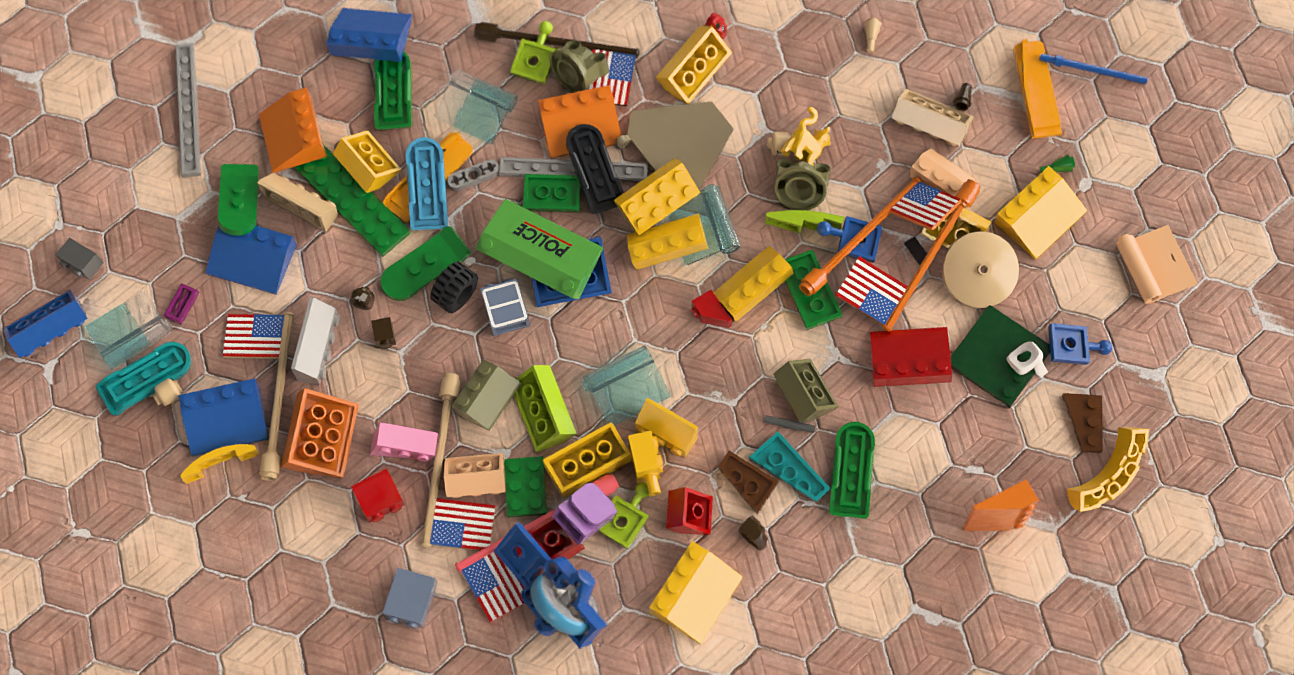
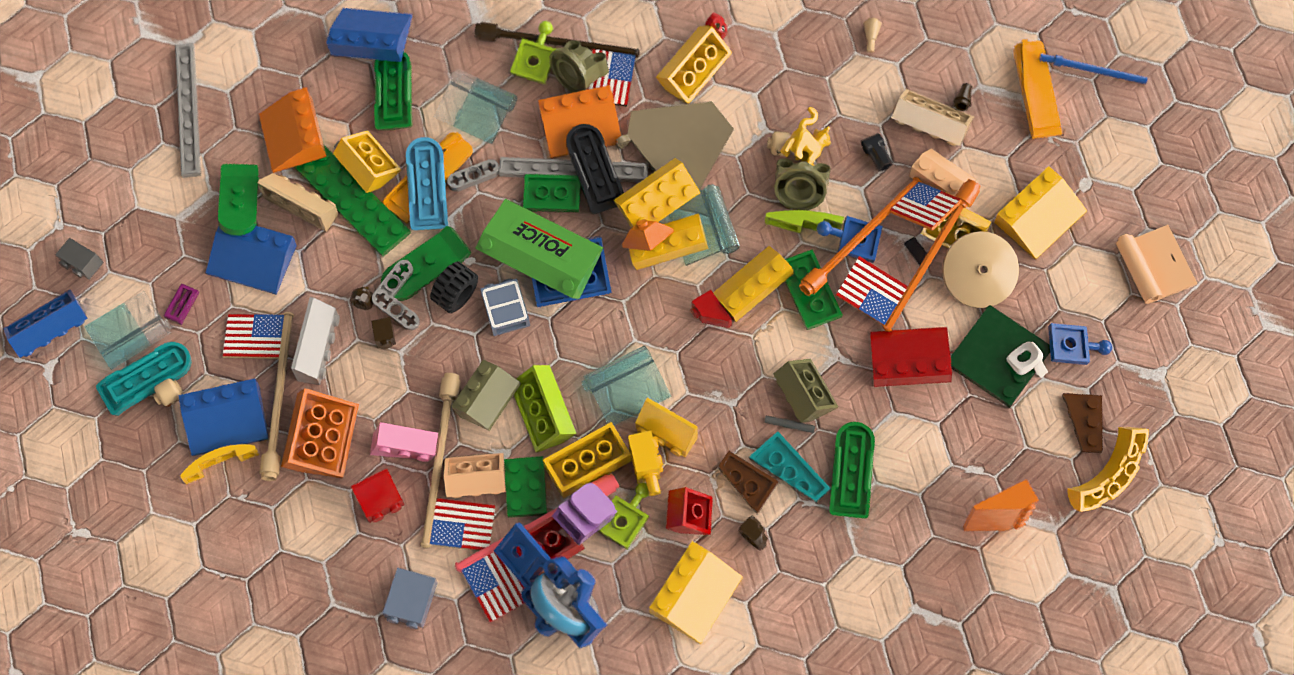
green cone [1040,154,1076,173] -> none
none -> light grey beam [372,260,420,330]
none -> orange slope [622,219,674,251]
none -> black piece [861,133,893,171]

